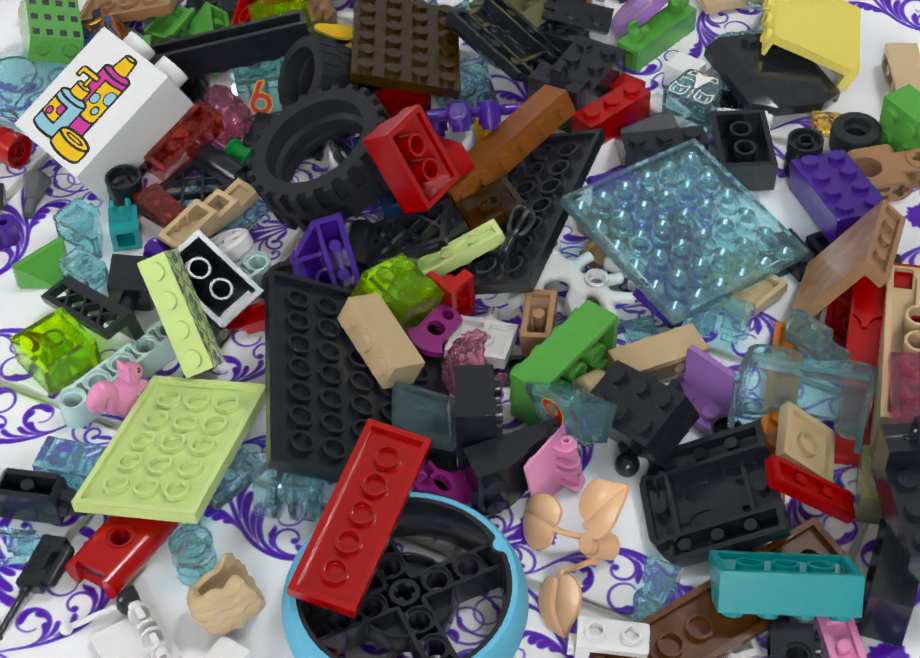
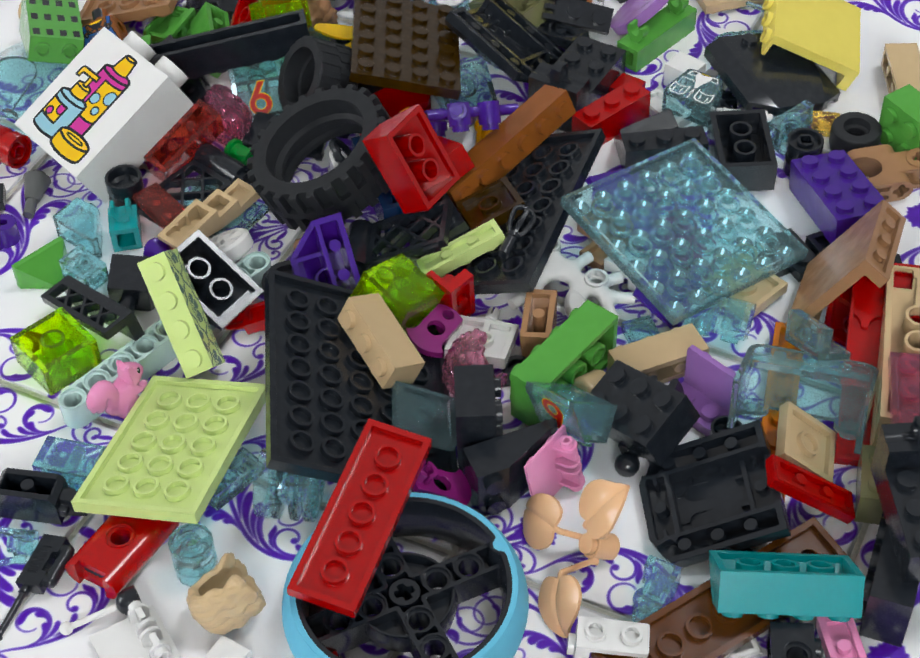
none -> clear light blue plate [768,100,814,155]

